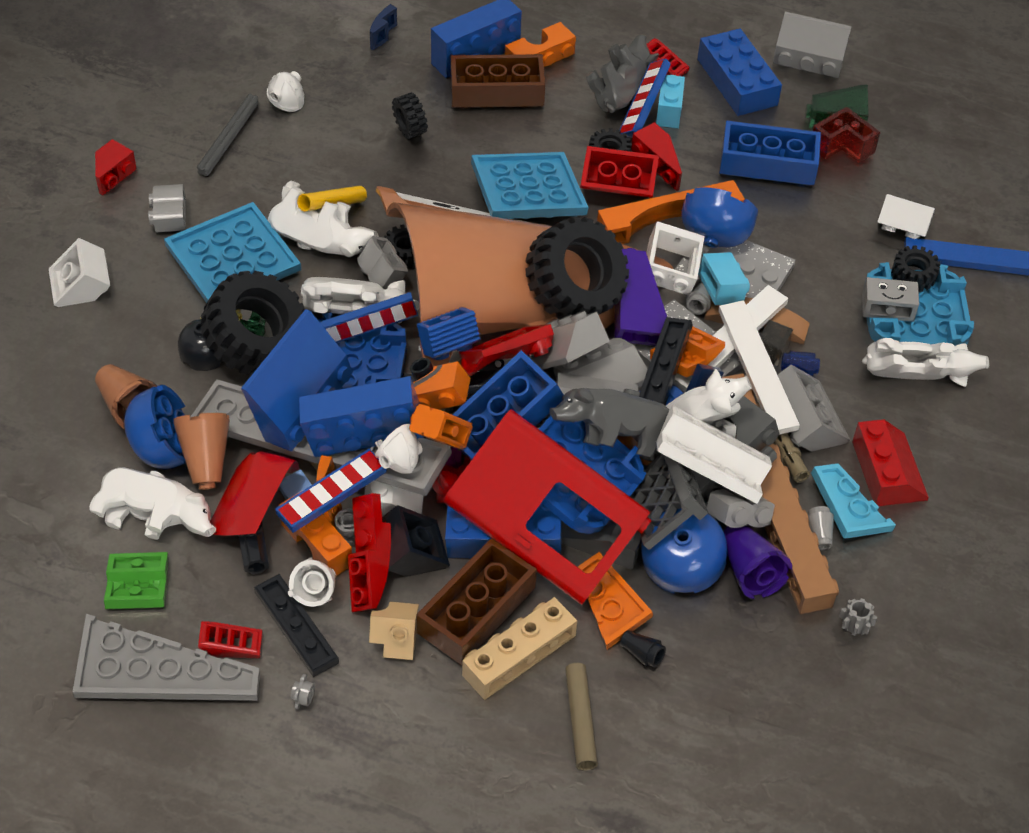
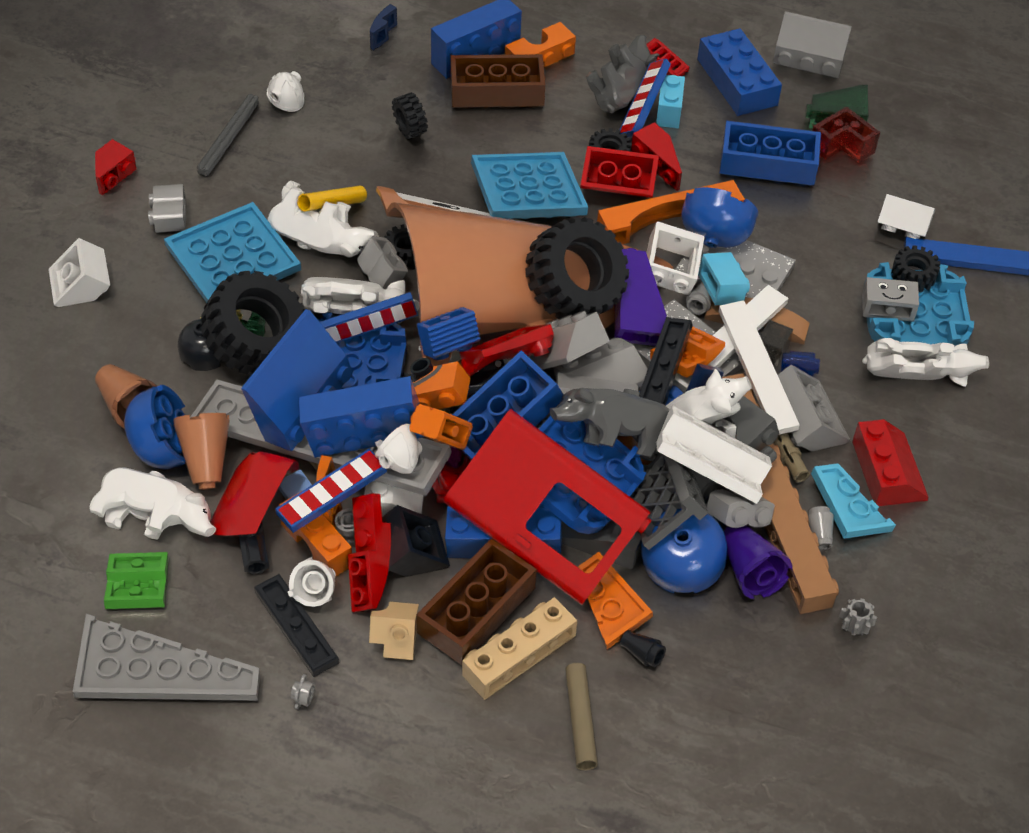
red slope [198,621,263,658] -> none

